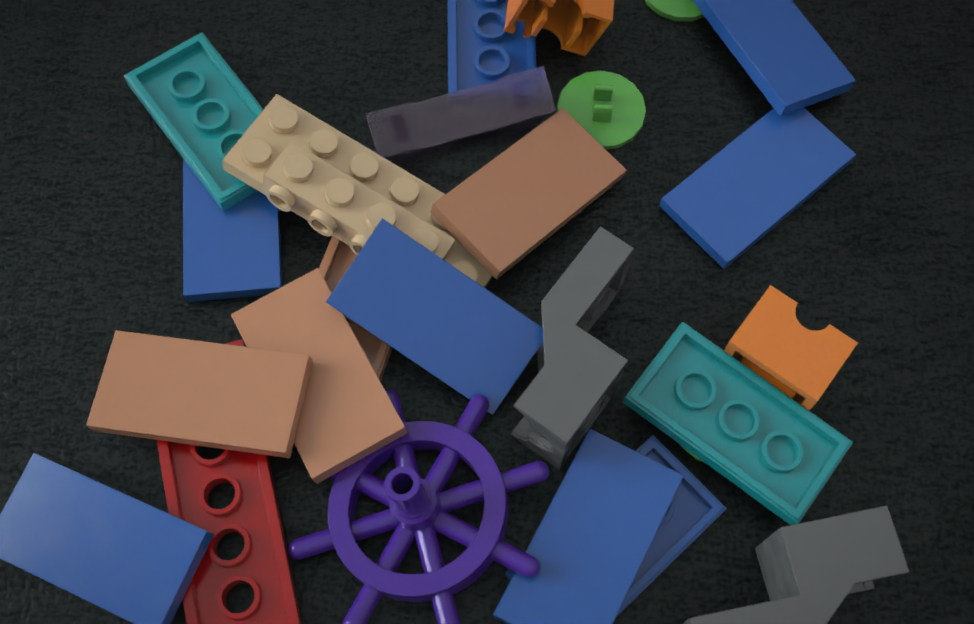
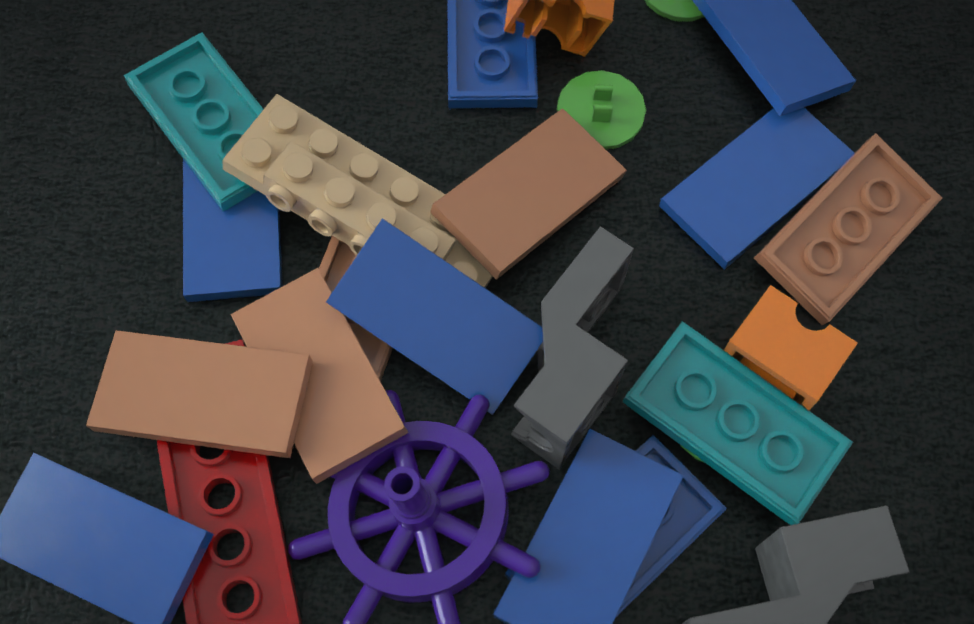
clear purple slope [366,66,556,158] -> none
none -> nougat tile [754,133,942,325]

